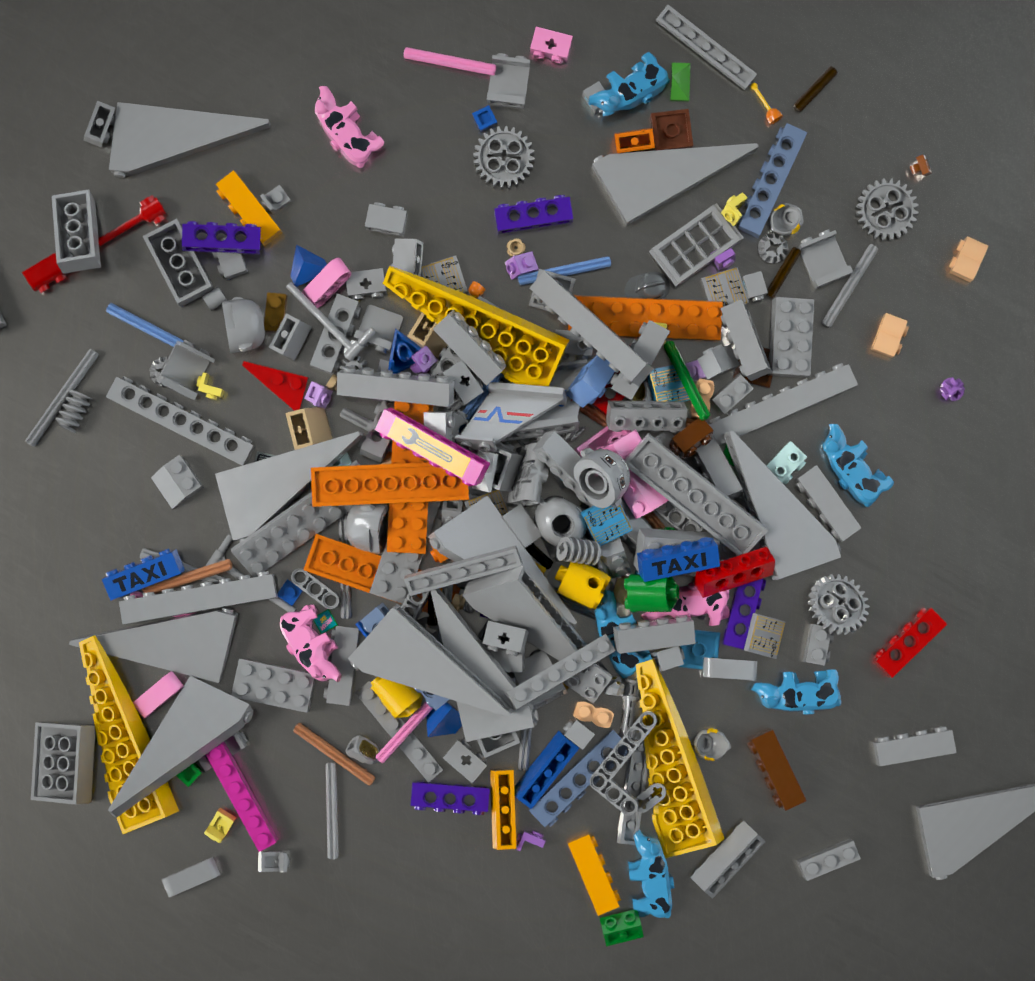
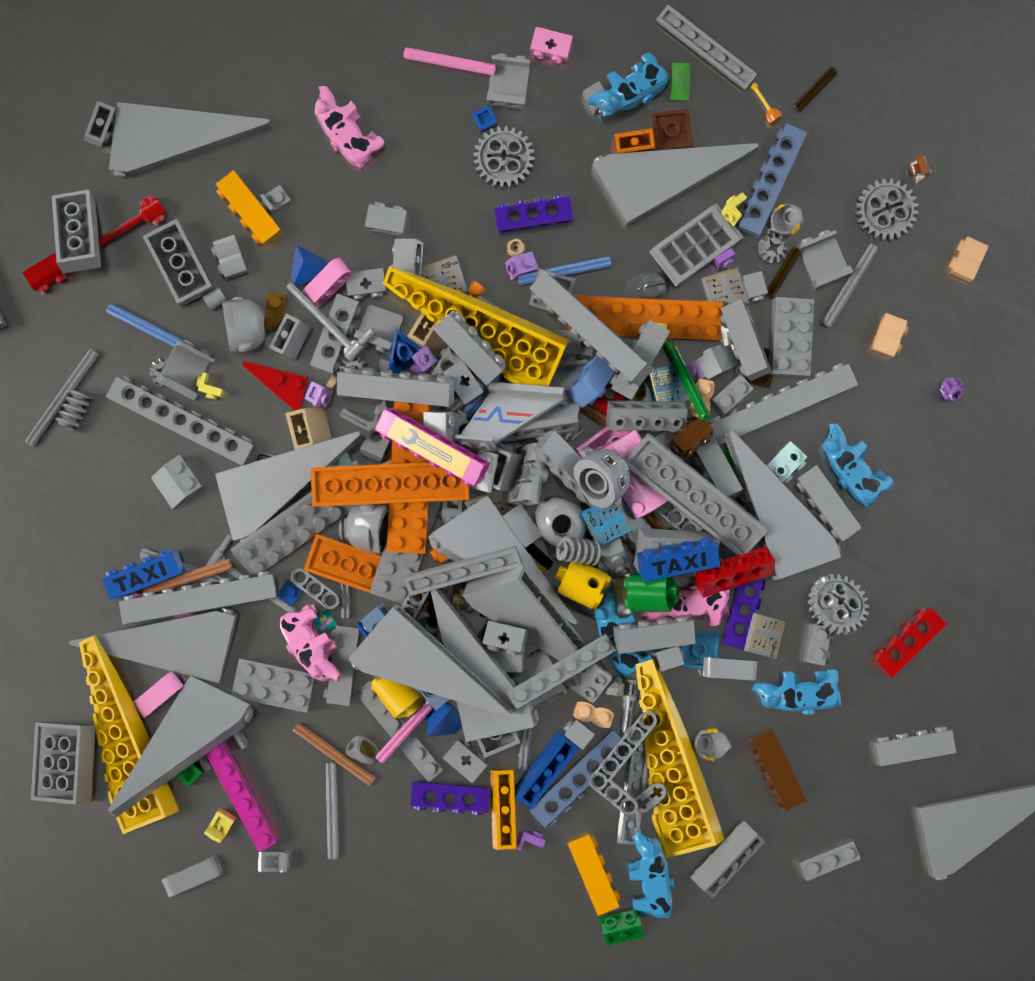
dark purple brick [182,221,261,254] -> none

